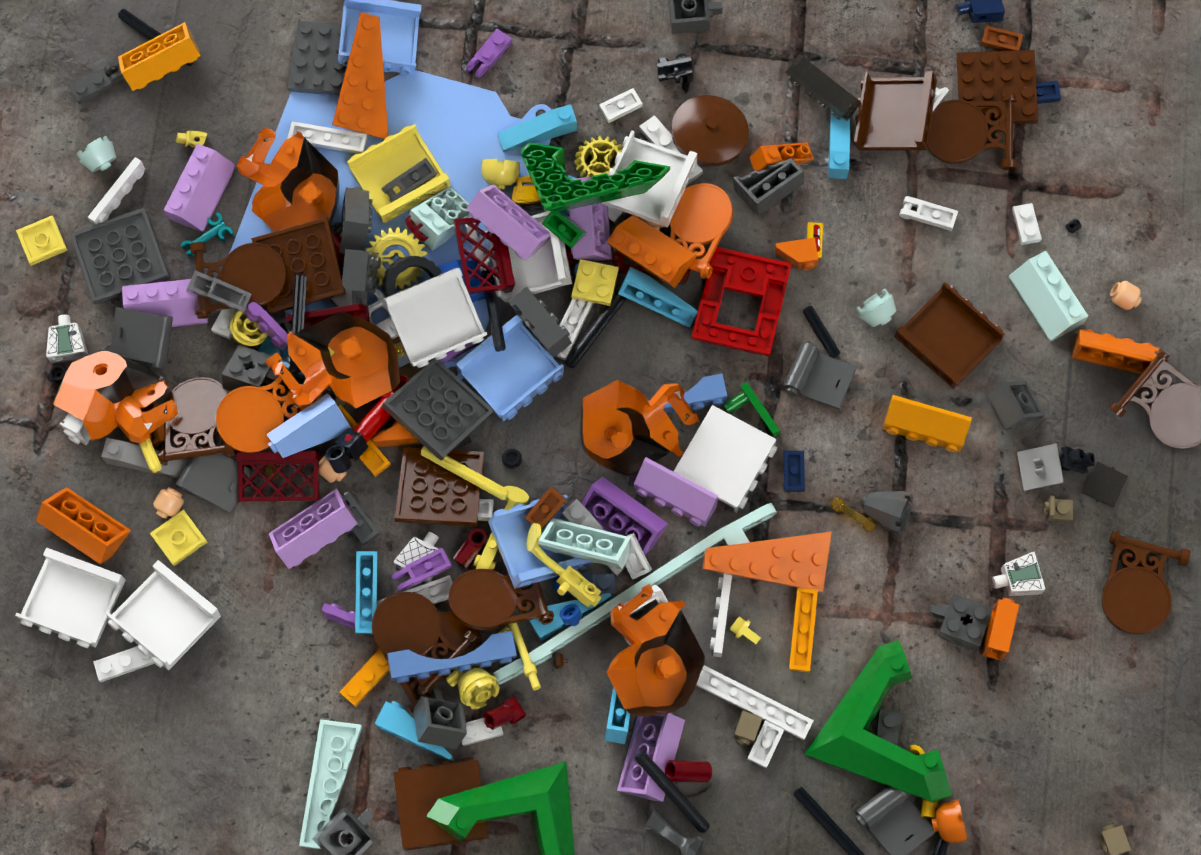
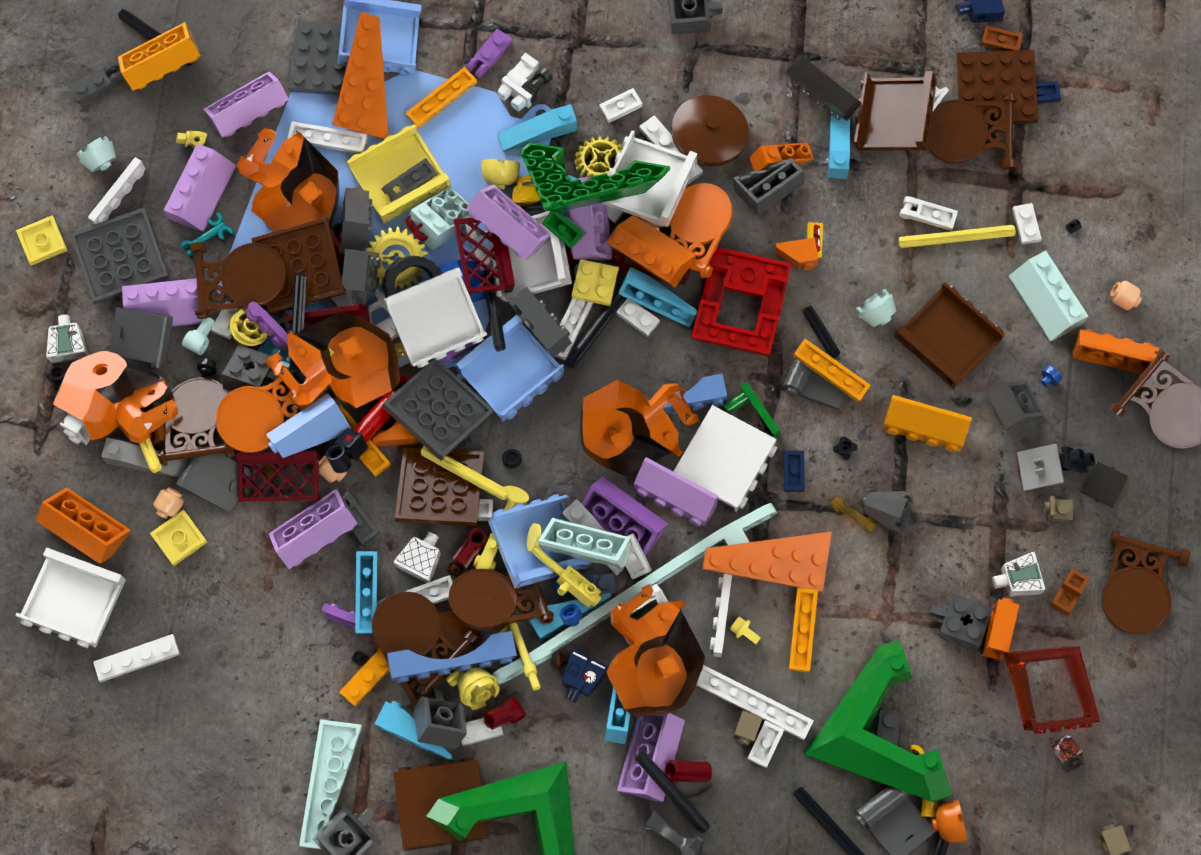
white panel [105,560,221,671] -> none
flat silver slope [187,270,252,312] -> none
medium lavender hinge [392,548,452,592] -> none
dark orange plate [525,486,567,531] -> none
black hips [657,54,693,84] -> none
none -> light aqua axle [182,317,215,355]
none -> black plate [197,358,217,376]
none -> lavender slope [203,72,289,138]
none -> black rock [352,650,369,666]
none -> light orange plate [406,67,477,129]
none -> reddish brown rock [447,561,463,577]
none -> white hips [497,52,553,111]
none -> dark blue torso [562,649,608,703]
none -> white plate [616,298,660,337]
none -> light orange plate [793,339,871,402]
none -> black plate [833,436,857,460]
none -> light yellow axle [898,225,1016,248]
none -> clear red windscreen [1003,646,1100,734]
none -> blue tile [1041,365,1062,387]
none -> dark orange slope [1050,568,1090,616]
none -> clear smoke bracket [1051,734,1084,773]

